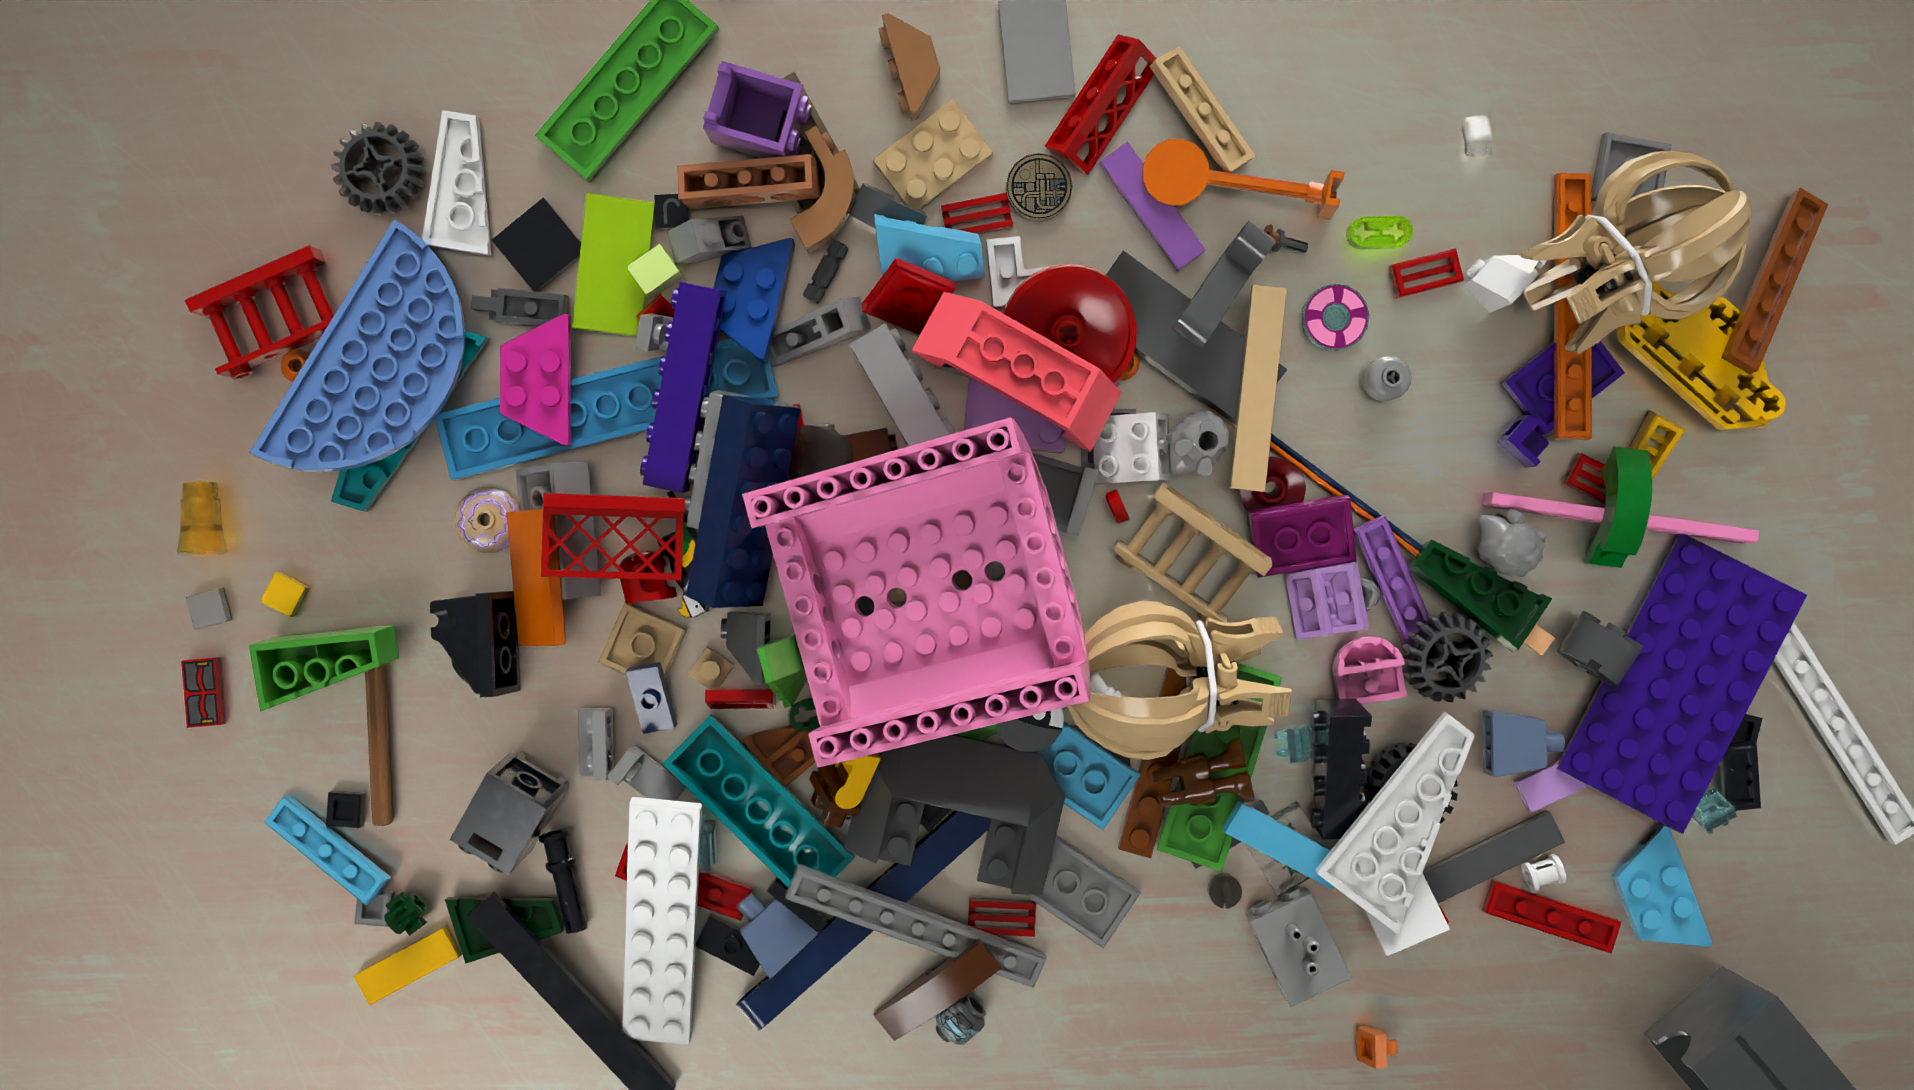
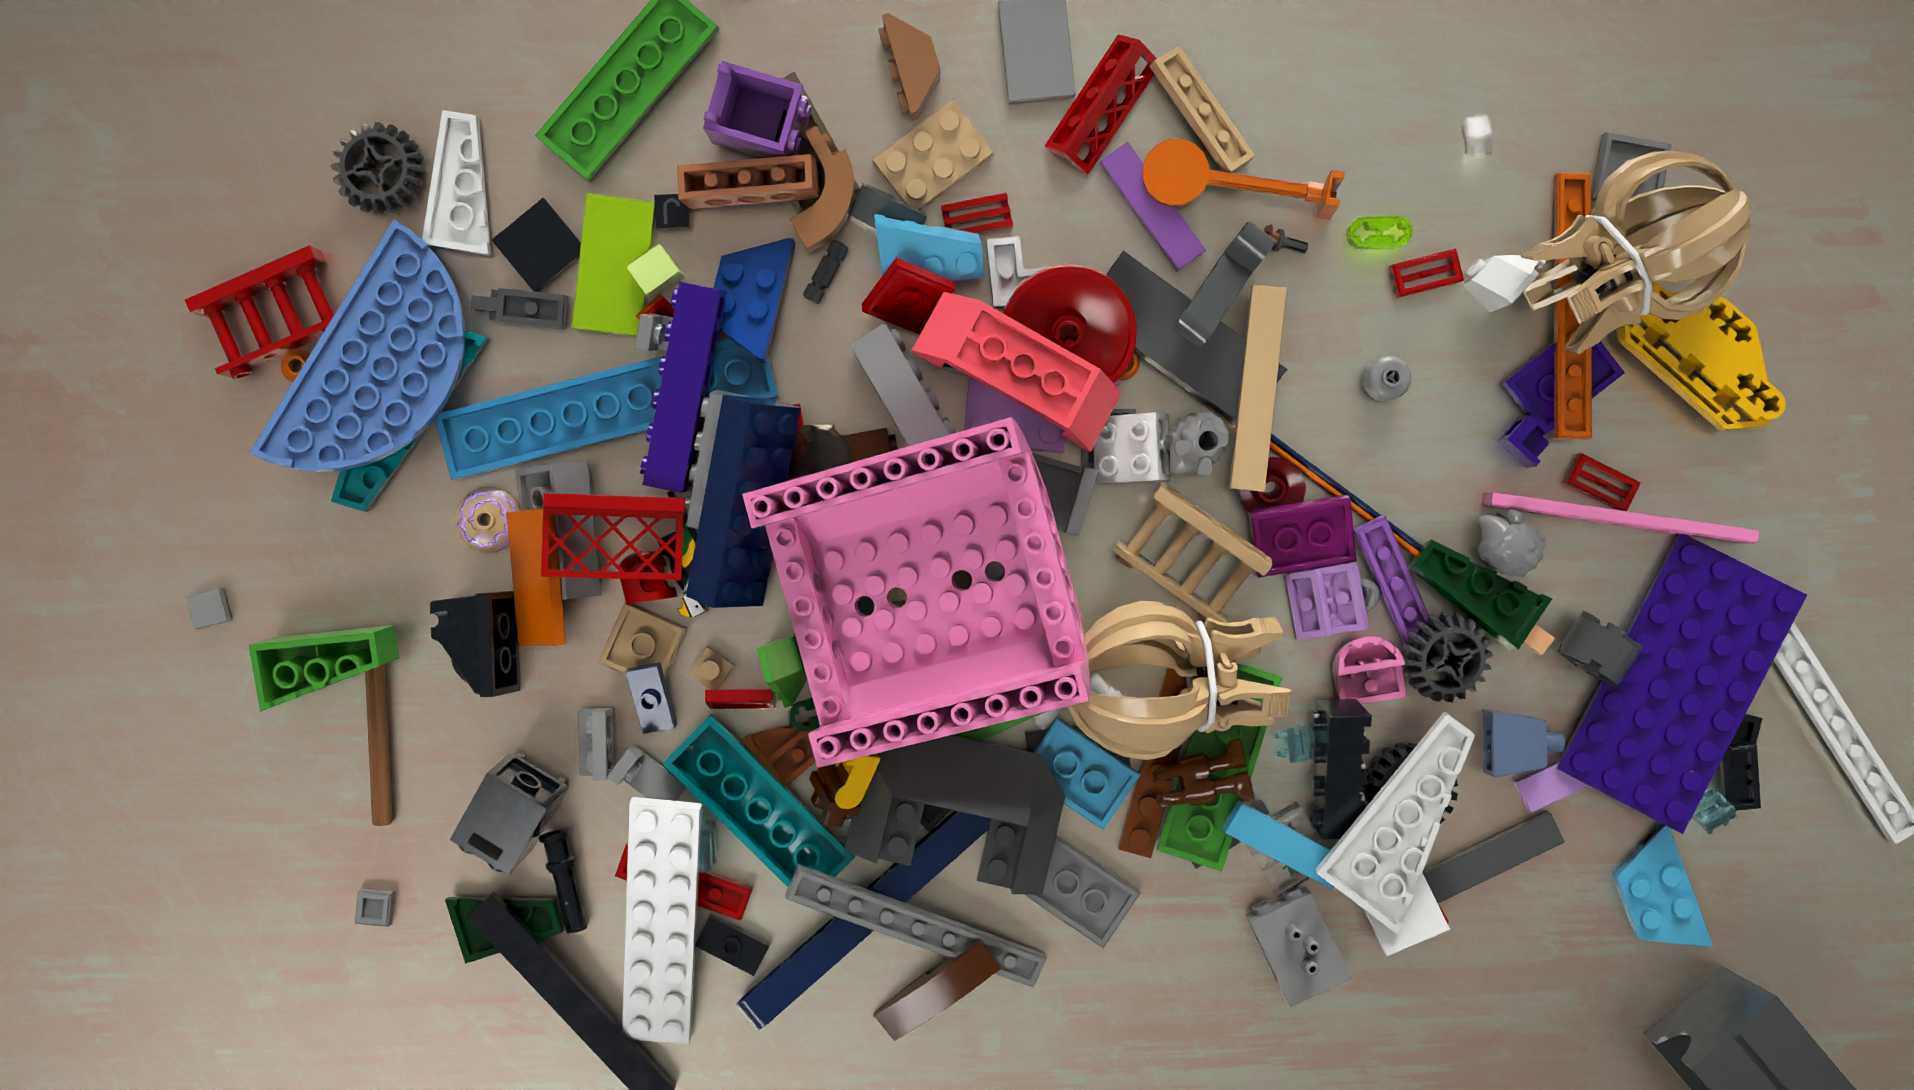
clear yellow plant [177,481,228,556] -> none
tile [181,657,225,728] -> none
yellow tile [260,572,309,617] -> none
medium azure tile [264,794,391,906] -> none
black tile [326,791,366,828] -> none
yellow tile [354,926,461,1005] -> none
dark green gear [384,892,428,936] -> none
dark pink wing [500,314,571,446] -> none
light grey slope [667,216,752,264] -> none
dark grey slope [721,611,771,685] -> none
sand blue torso [736,893,819,979] -> none
black tile [767,876,830,933] -> none
light grey slope [768,297,871,367] -> none
head [936,994,986,1045] -> none
red tile [968,898,1036,937] -> none
dark grey tile [997,708,1064,753] -> none
tile [1005,153,1073,222] -> none
red tile [1105,489,1130,524] -> none
clear smoke tile [1207,873,1242,909] -> none
tile [1301,284,1370,351] -> none
orange tile [1356,1025,1398,1069] -> none
red tile [1482,879,1622,954] -> none
white bush [1521,854,1566,892] -> none
green arch [1586,446,1652,568] -> none
yellow slope [1629,410,1686,480] -> none
dark orange plate [1721,188,1828,374] -> none

